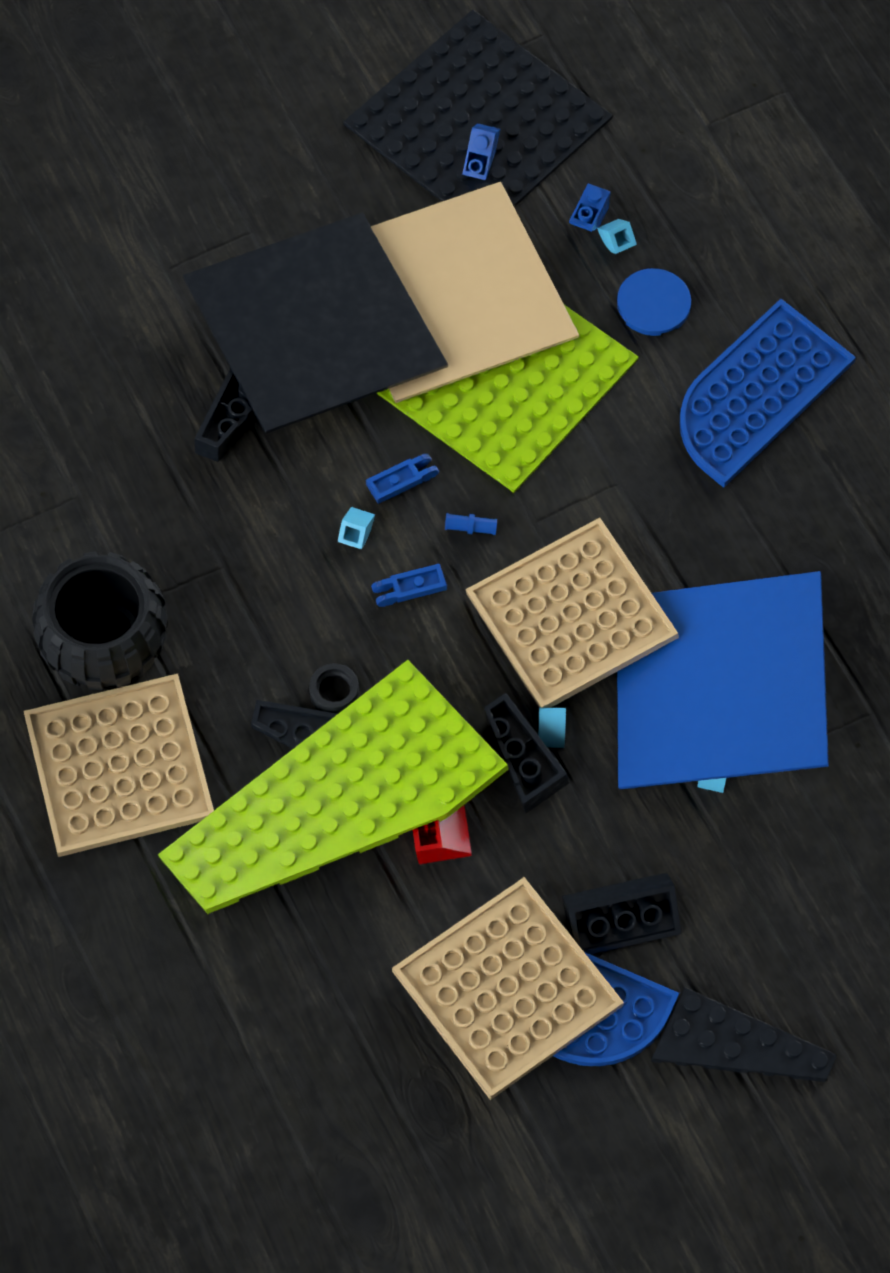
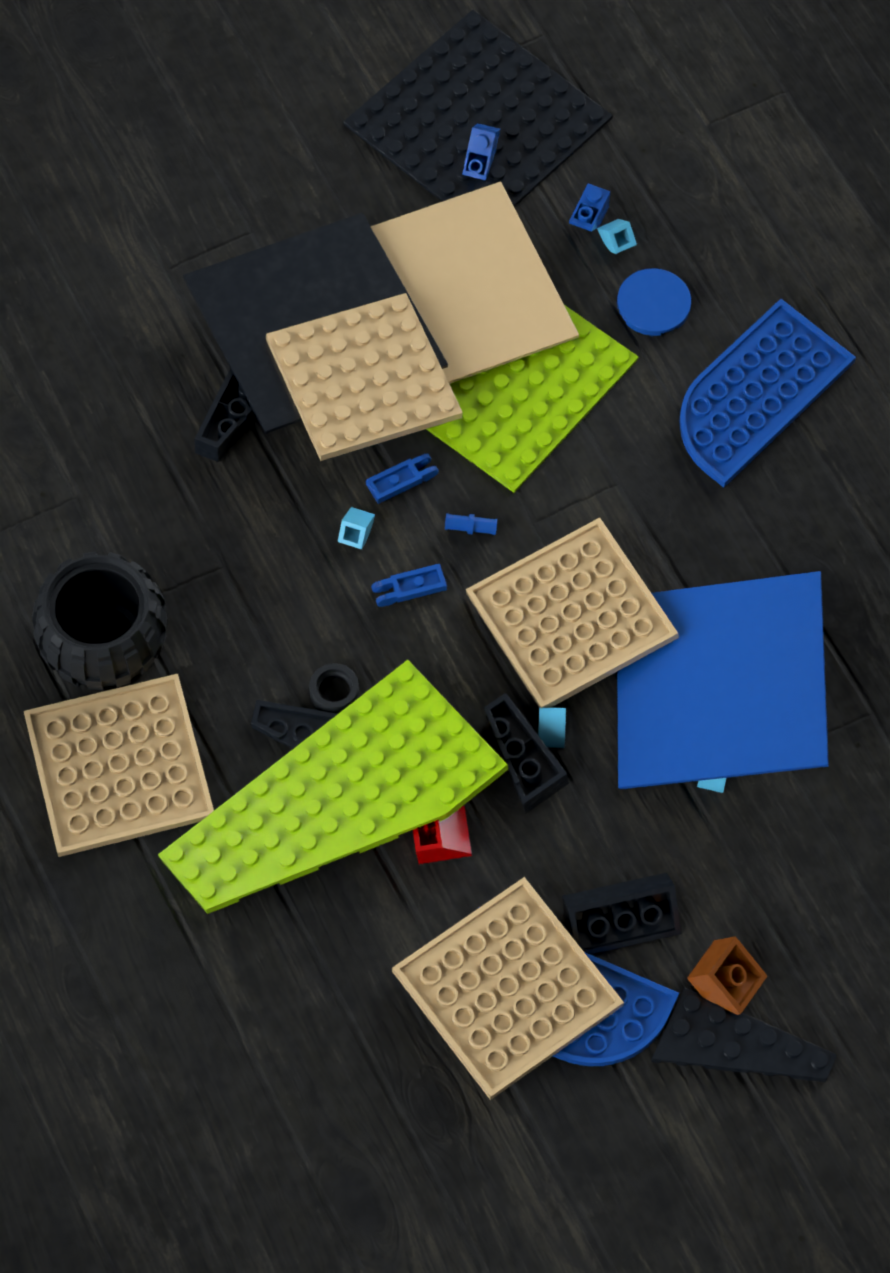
none -> tan plate [266,293,463,461]
none -> dark orange slope [687,936,767,1015]

